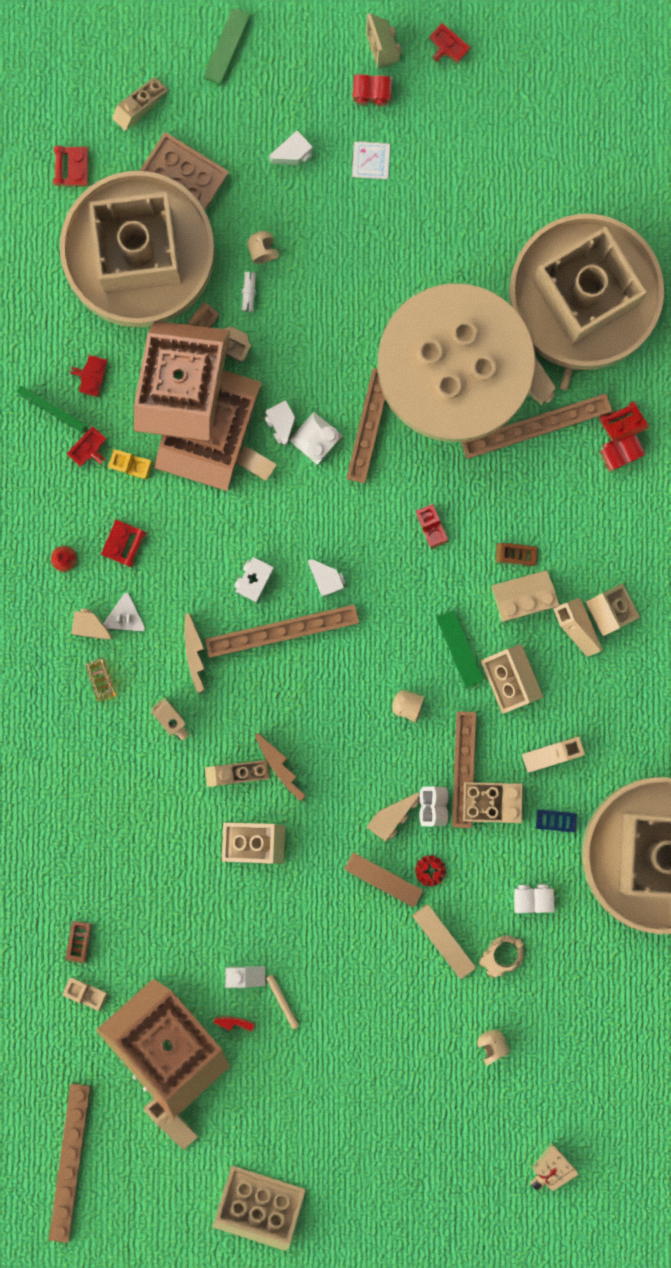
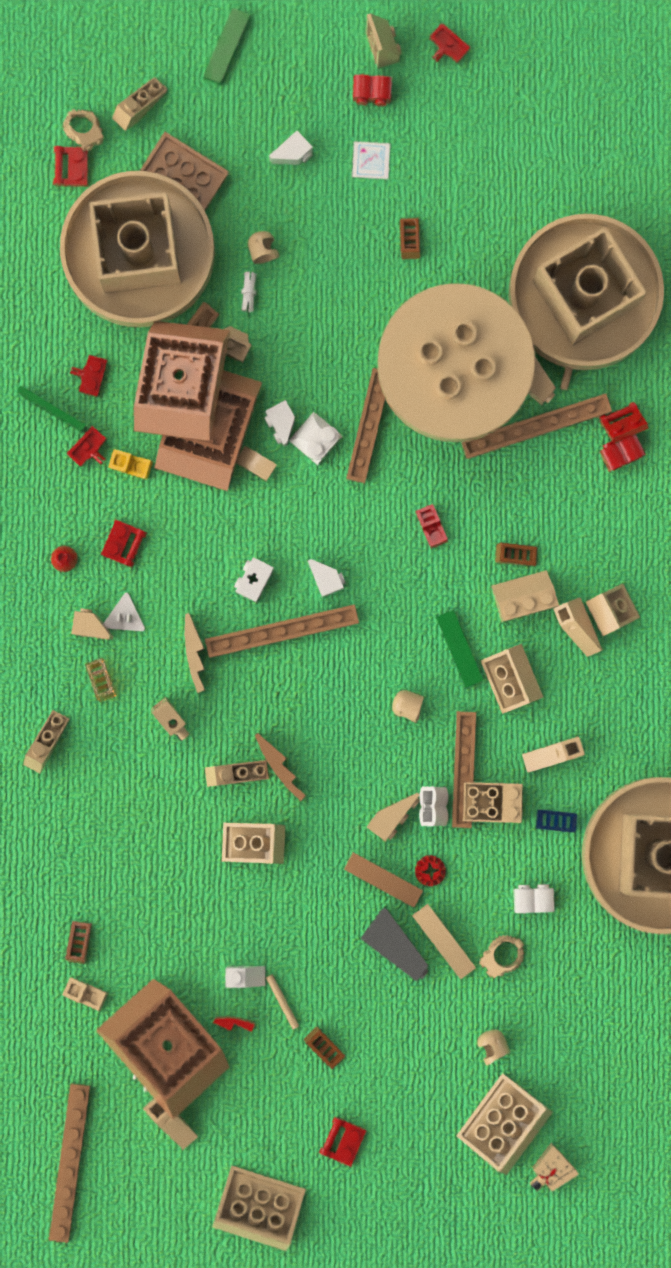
none -> tan slope [23,710,70,773]
none -> tan piece [63,109,103,151]
none -> dark orange slope [304,1026,345,1069]
none -> red plate [319,1116,366,1167]
none -> dark grey slope [360,907,429,981]
none -> dark orange slope [400,218,420,259]
none -> tan slope [456,1073,553,1175]

